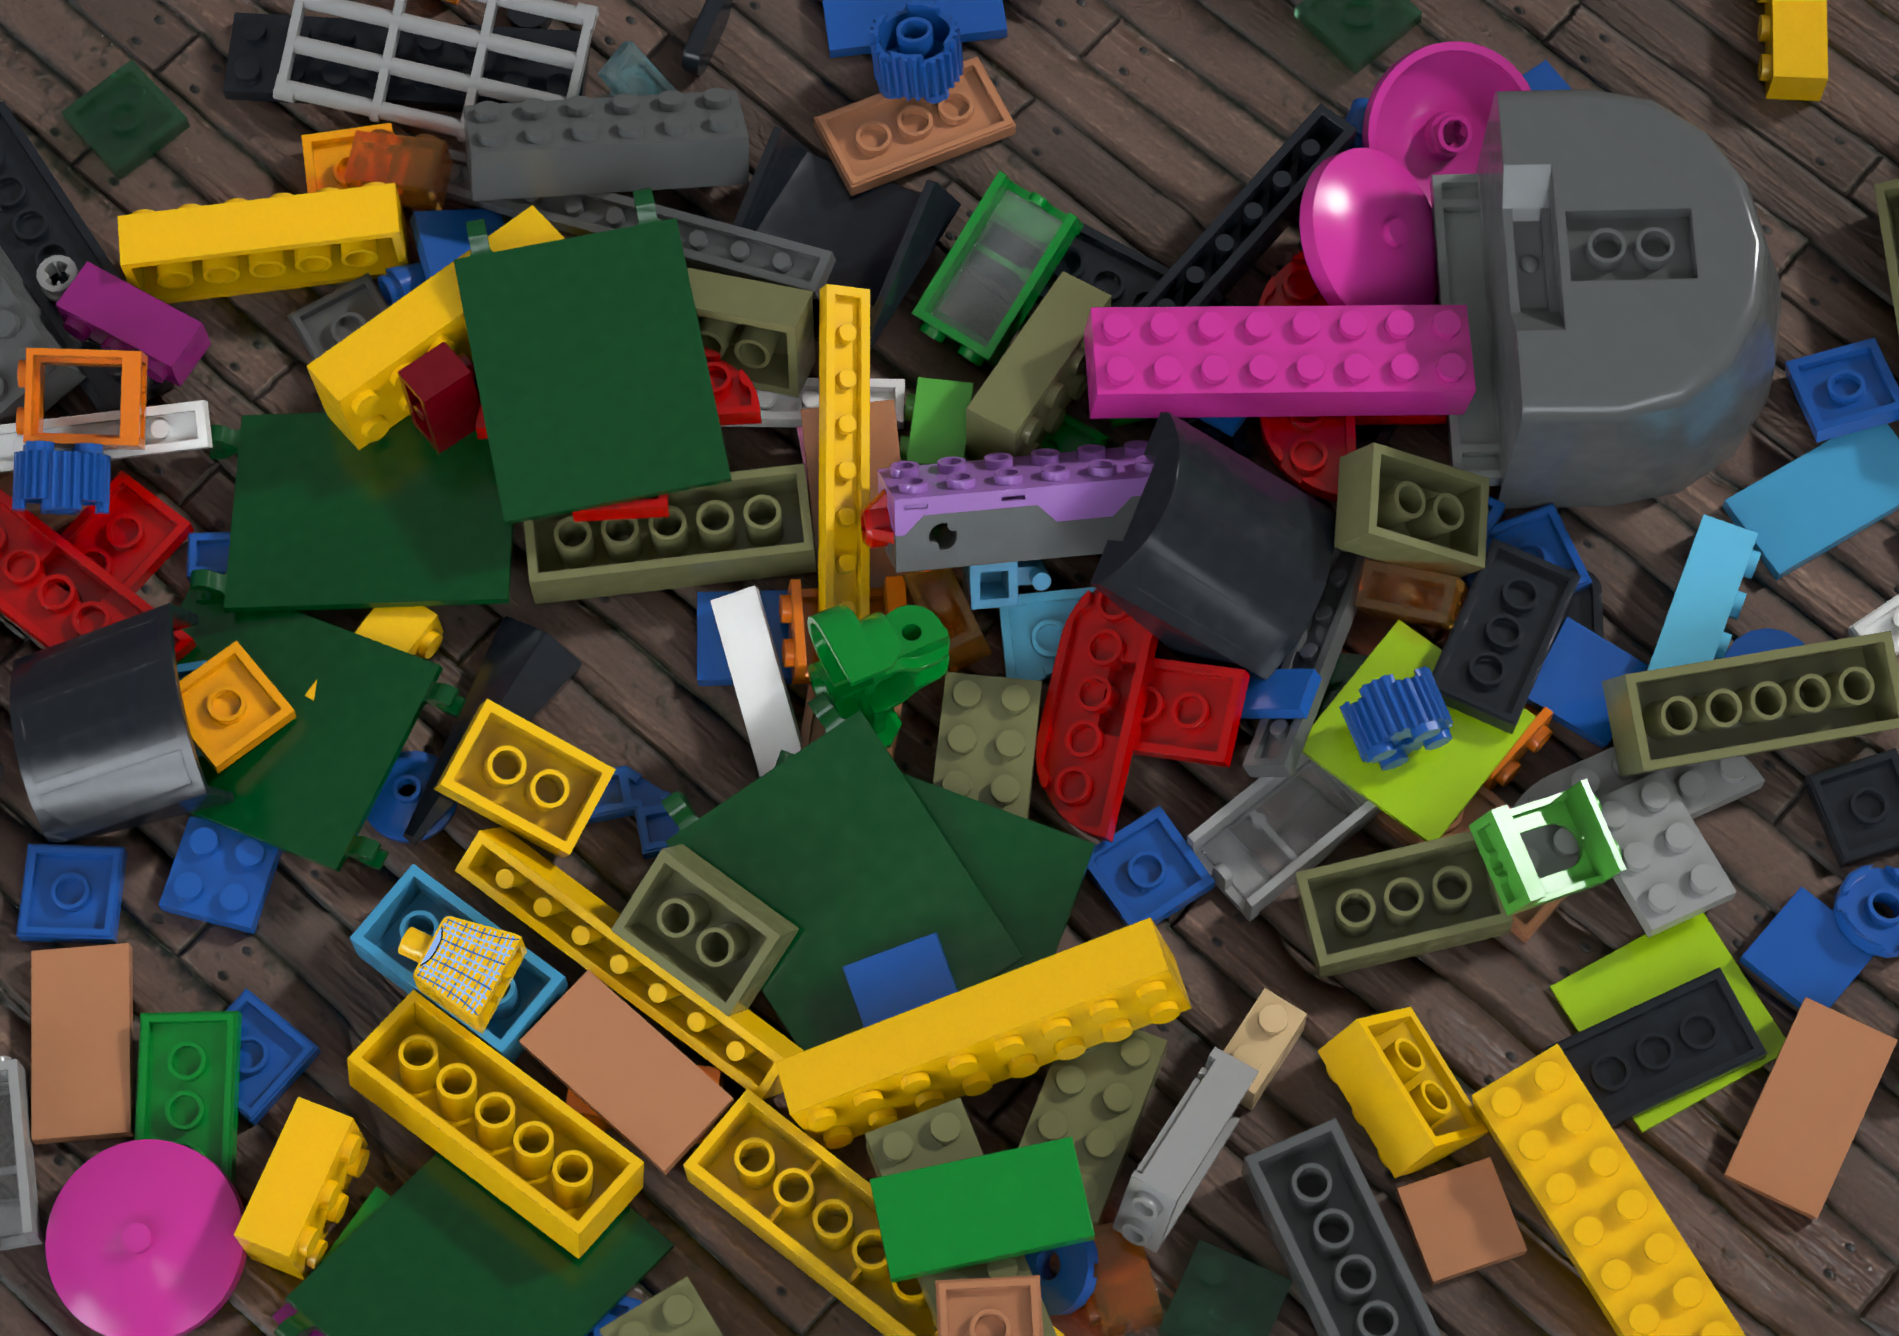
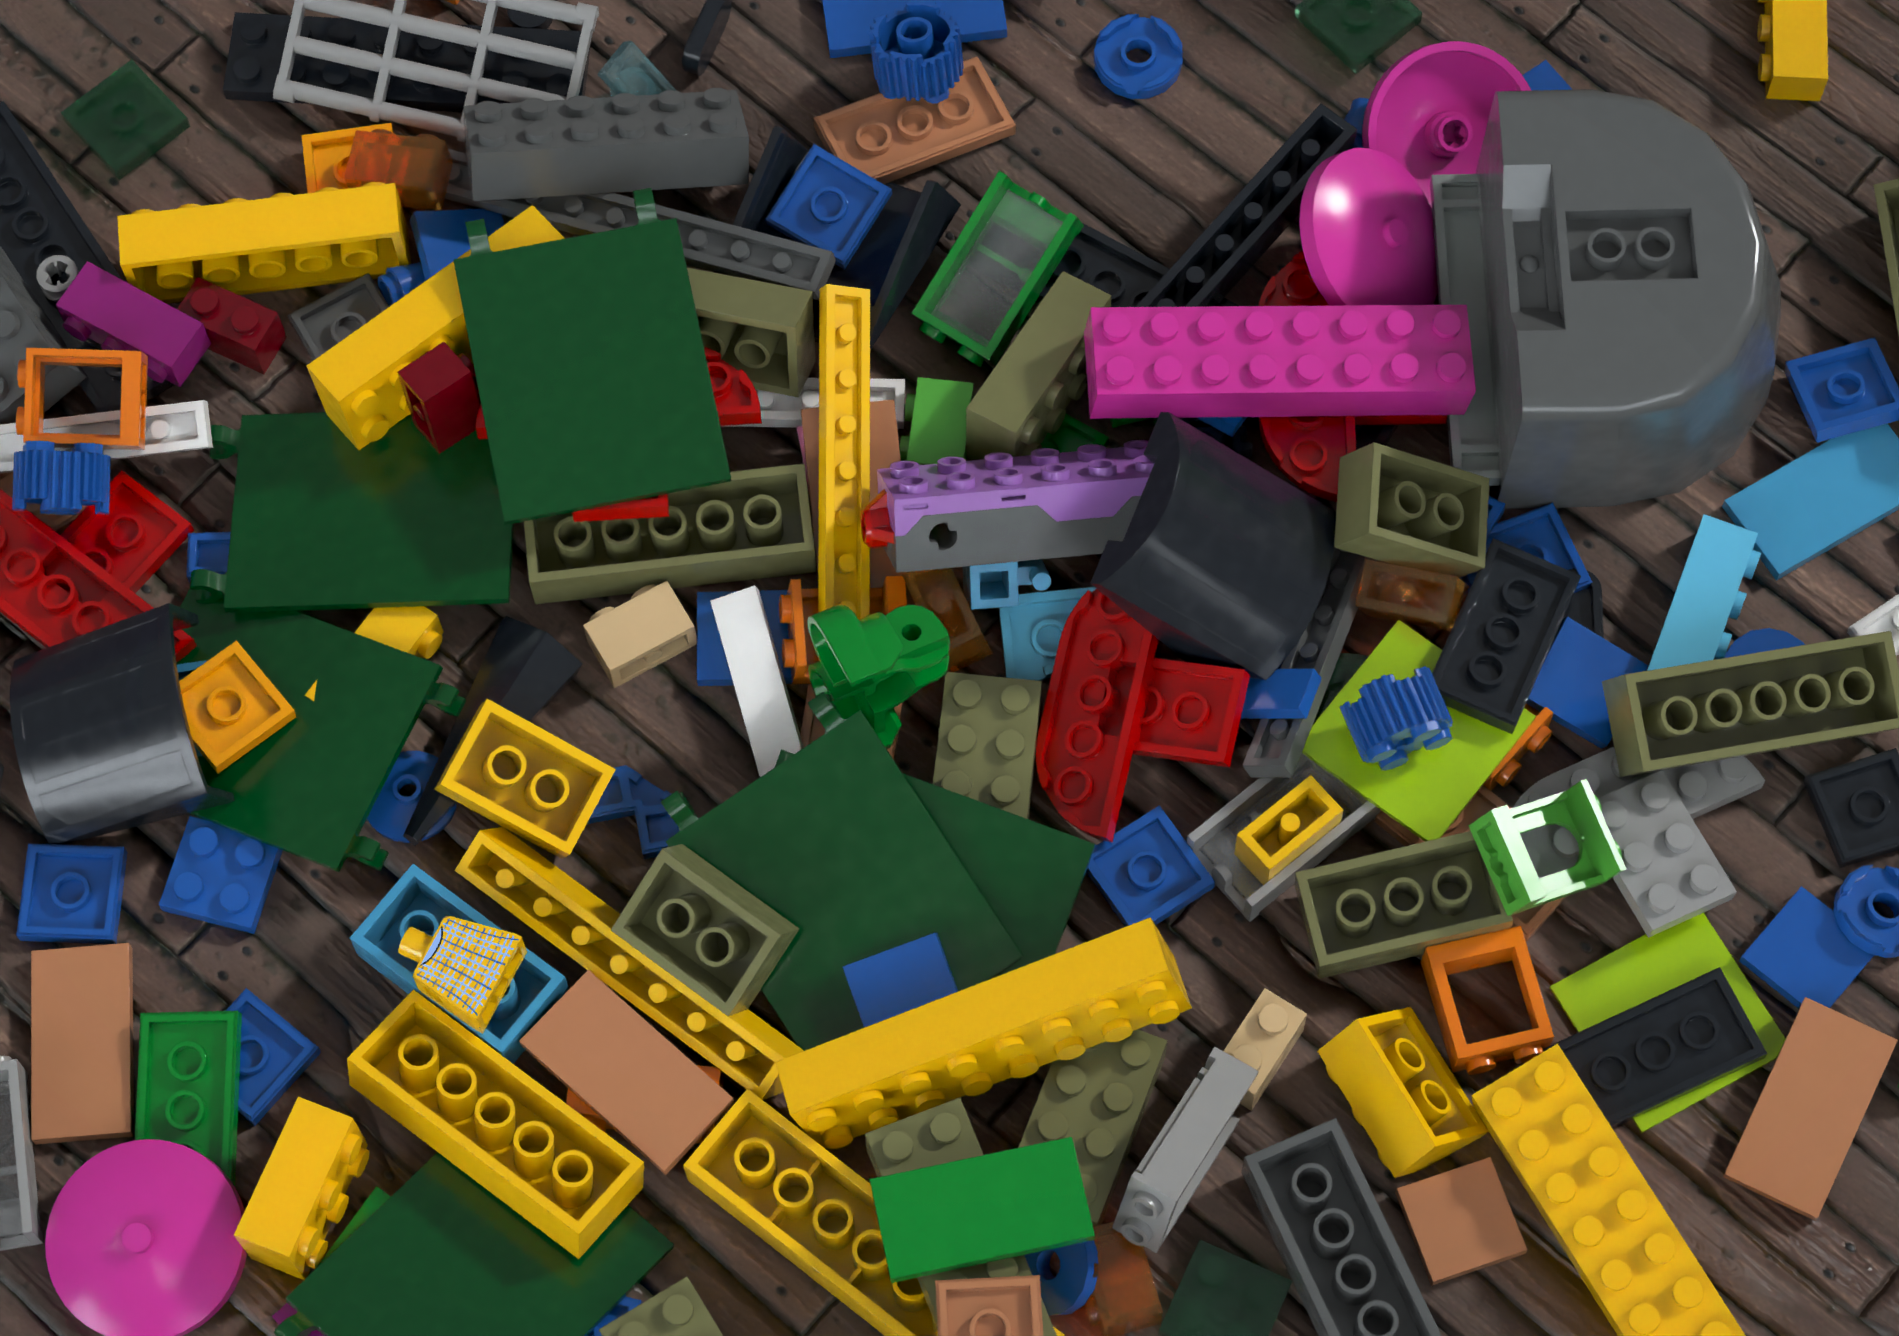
none -> dark red brick [177,277,287,374]
none -> tan brick [583,581,697,688]
none -> blue tile [766,144,893,270]
none -> blue tile [1094,14,1183,99]
none -> yellow brick [1234,775,1343,885]
none -> orange window [1421,926,1554,1075]

